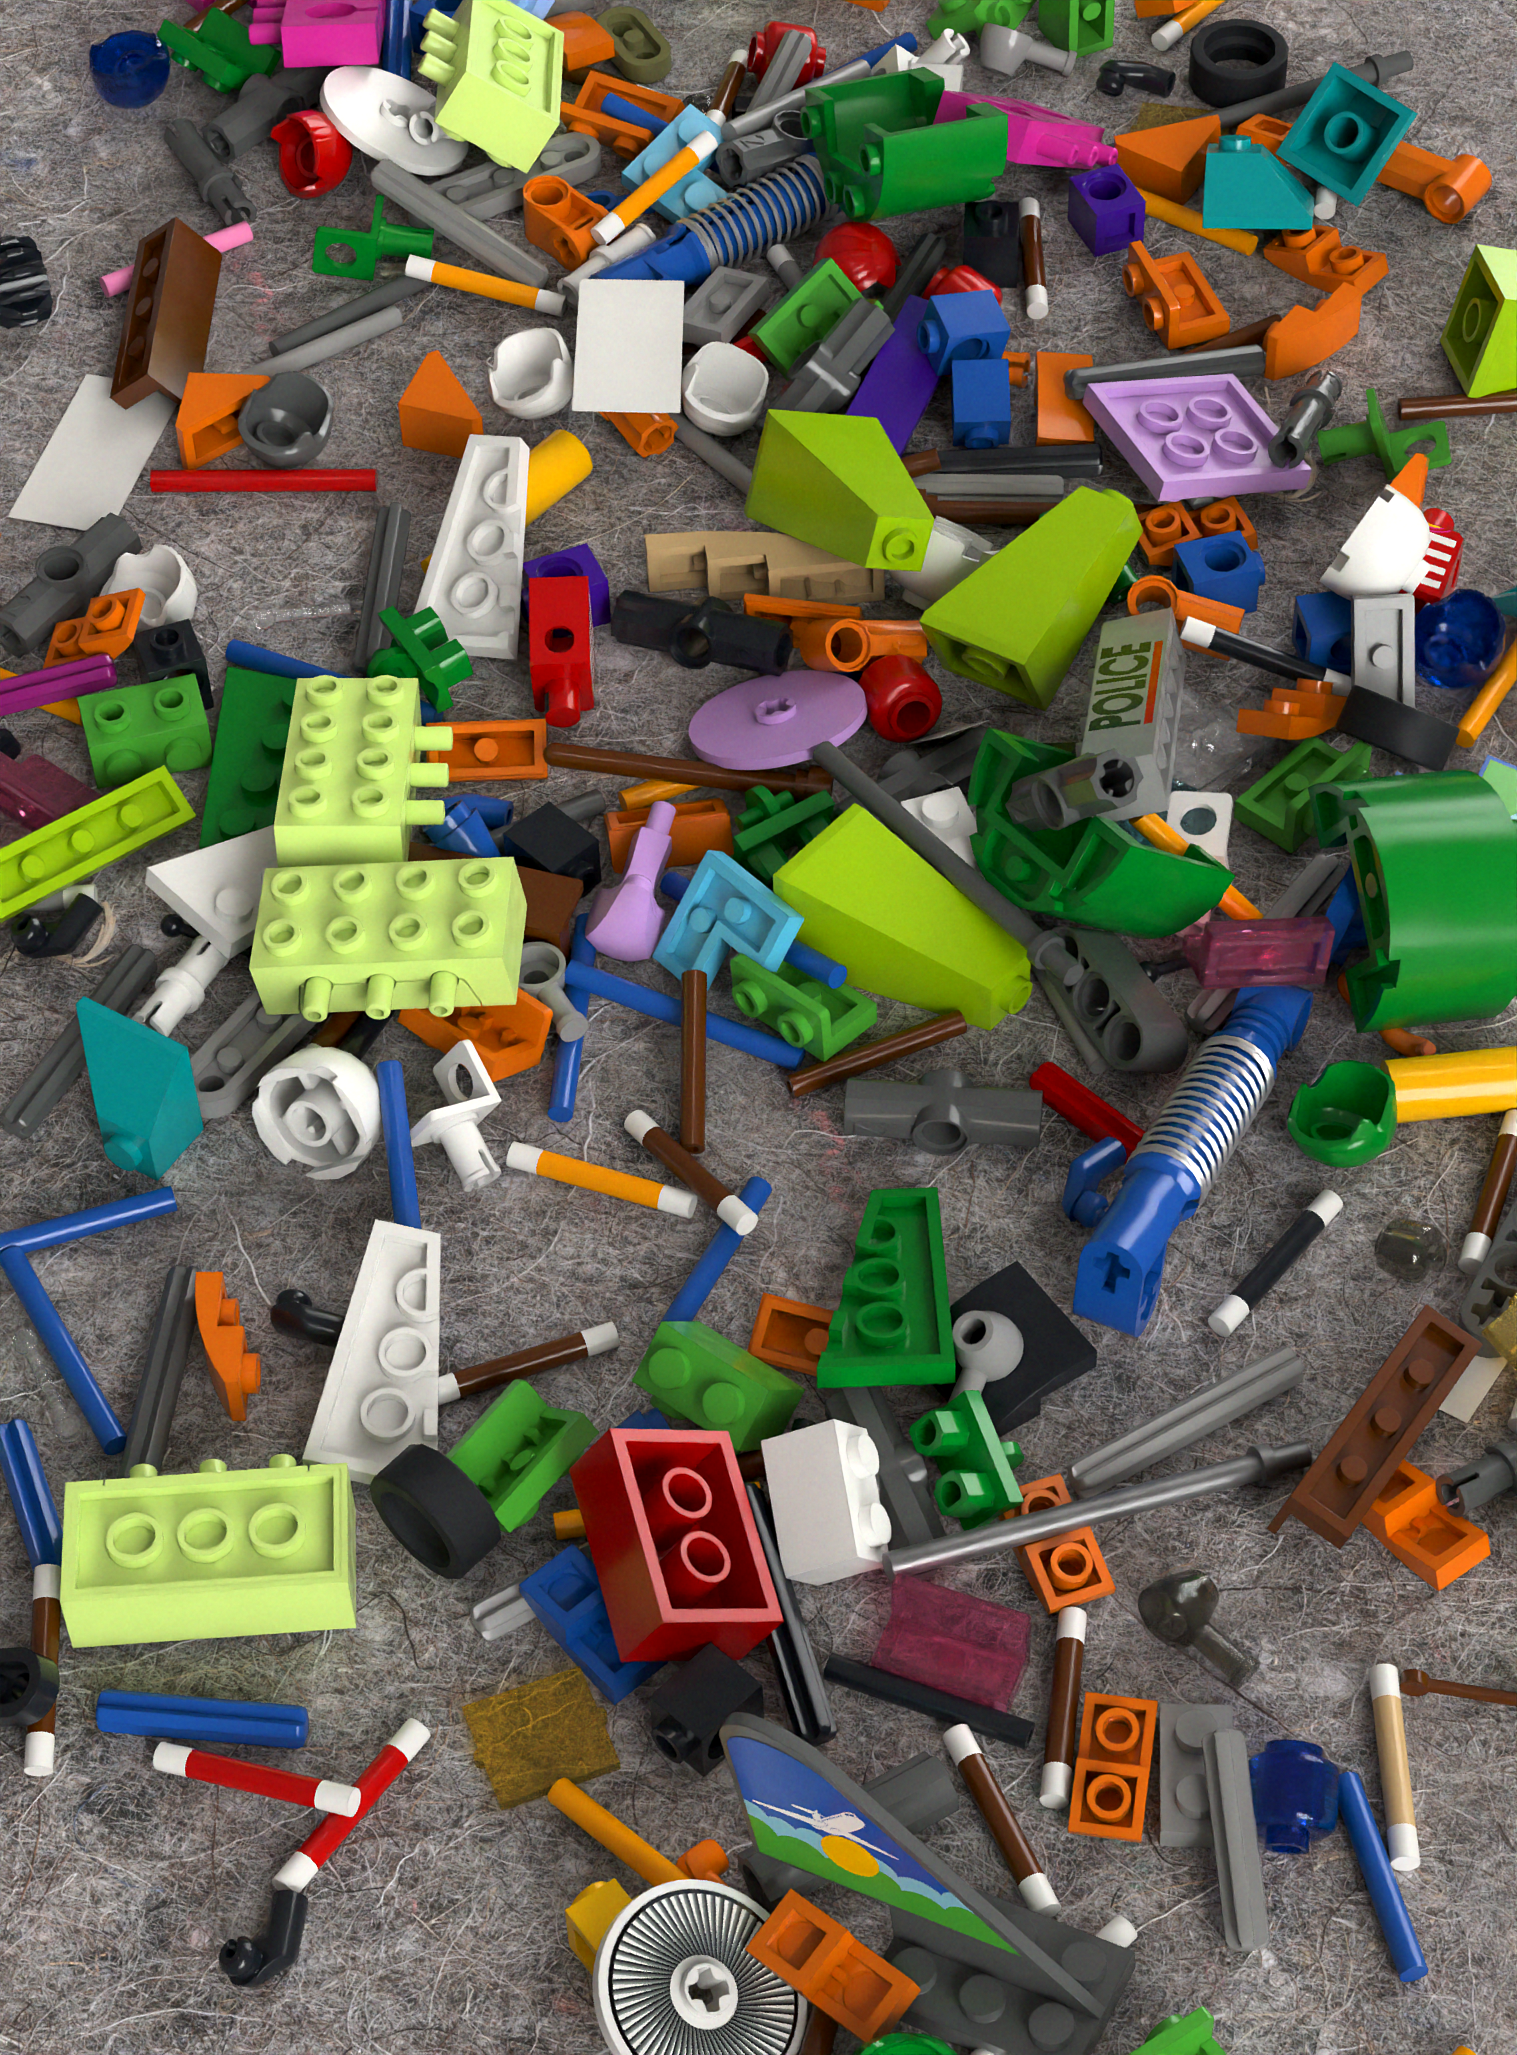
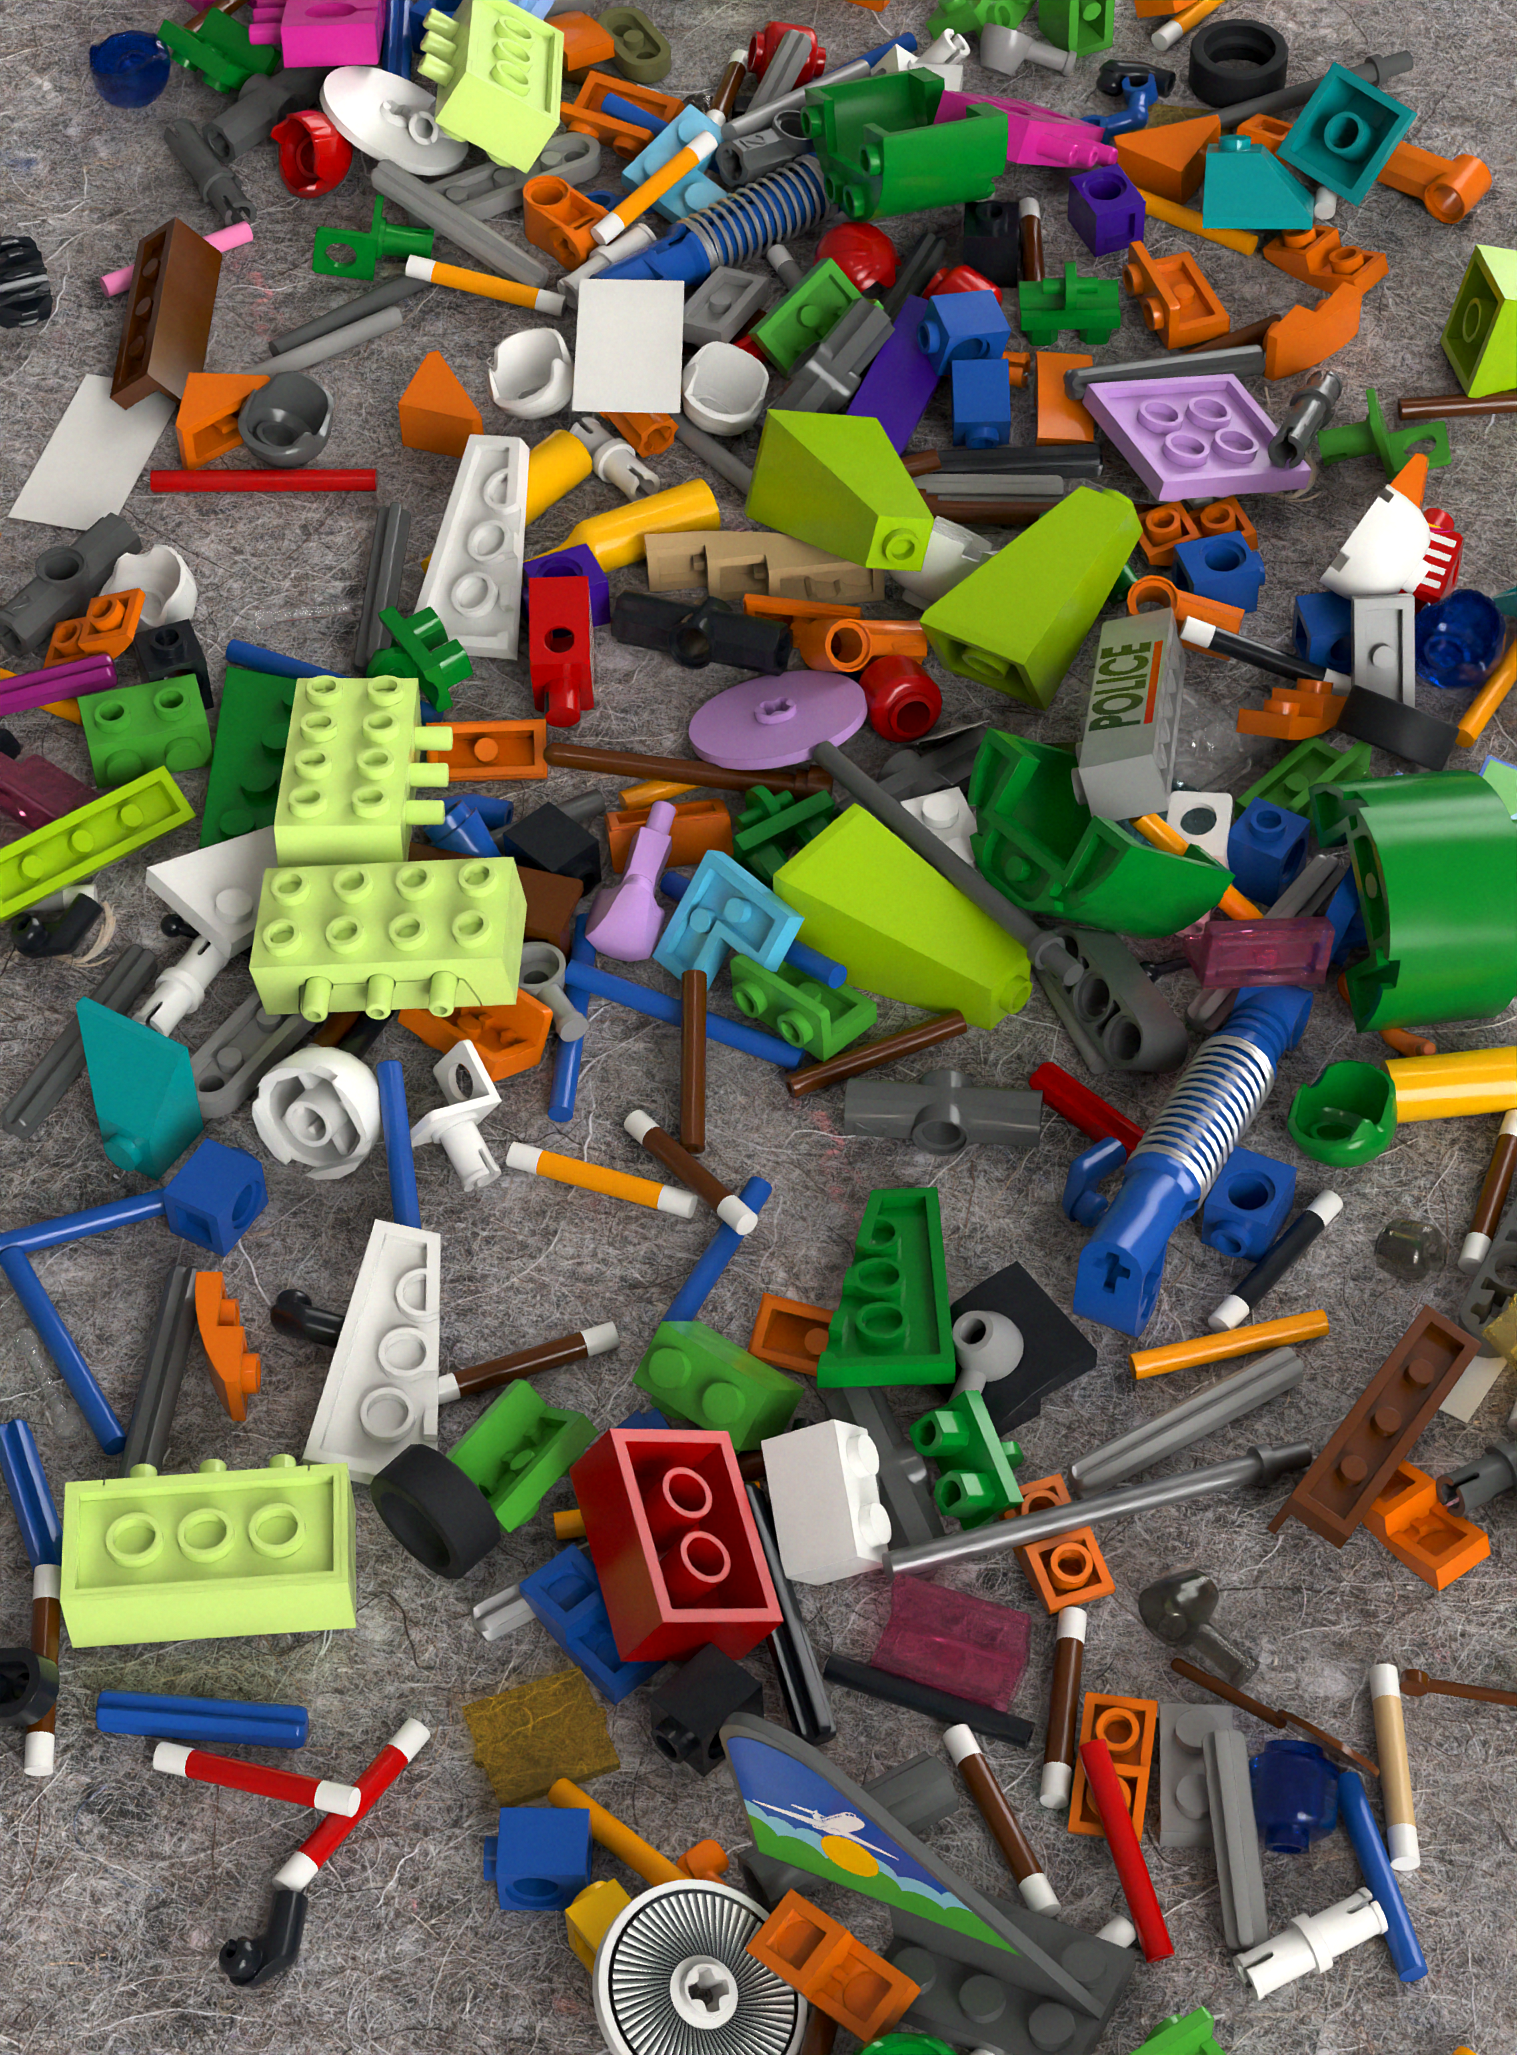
dark grey piece [1005,748,1144,833] -> none
none -> blue brick [162,1138,269,1257]
none -> blue brick [483,1807,594,1911]
none -> yellow piece [522,478,721,586]
none -> white pin [570,417,660,502]
none -> green hips [1018,261,1121,346]
none -> red piece [1077,1739,1175,1963]
none -> blue arm [1079,73,1158,145]
none -> light orange piece [1128,1309,1329,1381]
none -> reddish brown piece [1170,1658,1381,1778]
none -> blue brick [1201,1145,1297,1263]
none -> blue brick [1226,796,1311,907]
none -> white pin [1233,1887,1388,2001]

